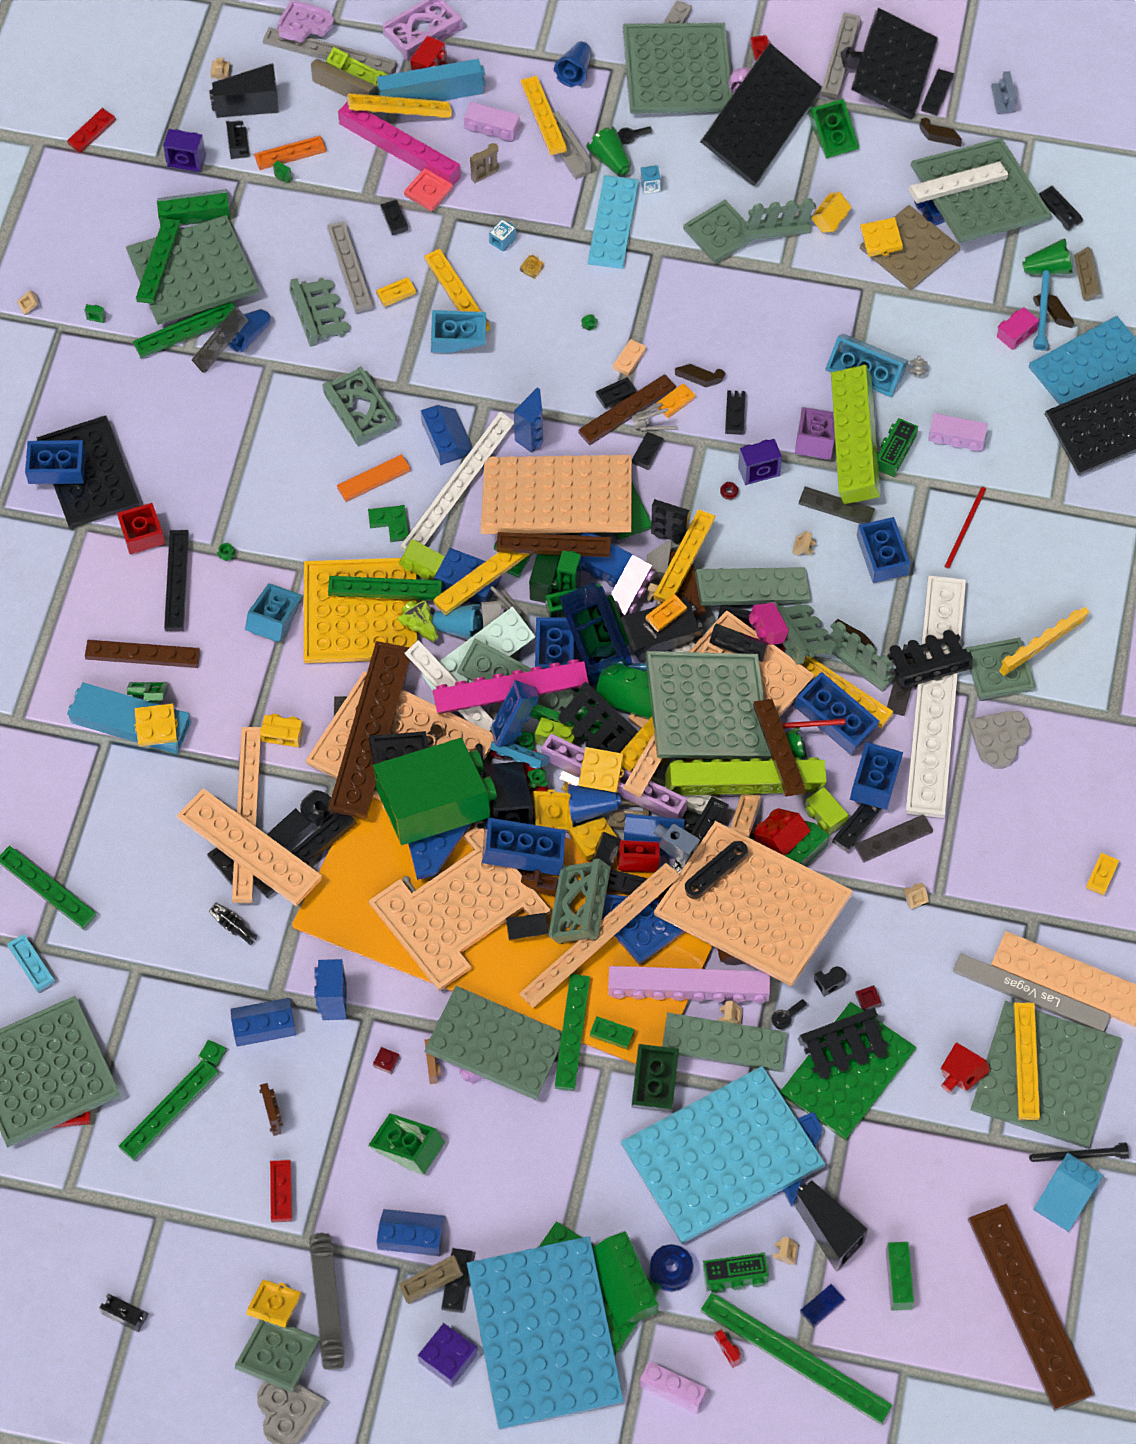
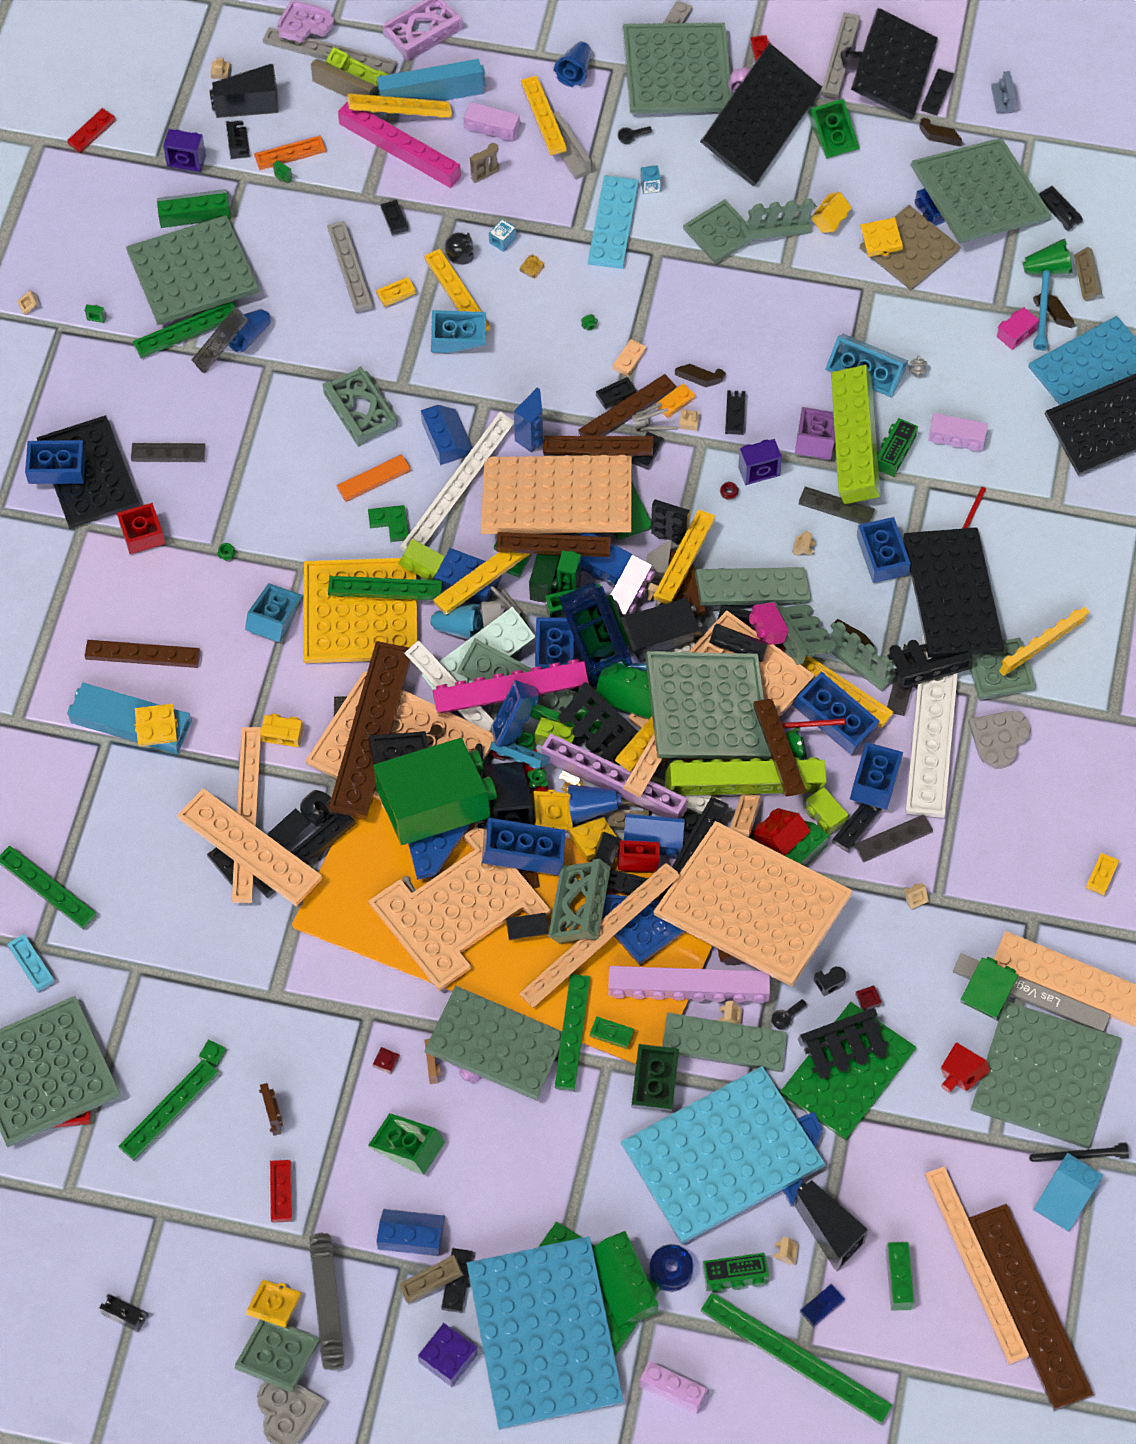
green plate [127,682,168,703] -> none
green plate [136,218,181,304] -> none
black plate [164,530,189,631] -> none
black hinge [209,902,258,945] -> none
blue slope [230,997,296,1047] -> none
sand green fence [289,278,349,346] -> none
blue brick [314,959,347,1020] -> none
lime rock [397,600,439,642] -> none
coral plate [404,168,453,212] -> none
red brick [410,36,448,71] -> none
reddish brown slope [521,870,558,896] -> none
yellow plate [579,747,625,793] -> none
green cone [586,126,631,176] -> none
light orange plate [645,594,687,632] -> none
sand blue torso [653,824,700,866] -> none
black plate [685,841,748,899] -> none
red plate [714,1329,741,1368] -> none
white plate [908,162,1009,203] -> none
yellow plate [1013,1003,1040,1120] -> none
none -> clear smoke tile [131,443,206,462]
none -> black helmet [445,232,474,264]
none -> reddish brown plate [543,436,654,456]
none -> tan tile [679,409,700,431]
none -> black plate [903,527,1004,658]
none -> light nougat plate [925,1167,1029,1365]
none -> green brick [960,957,1018,1021]

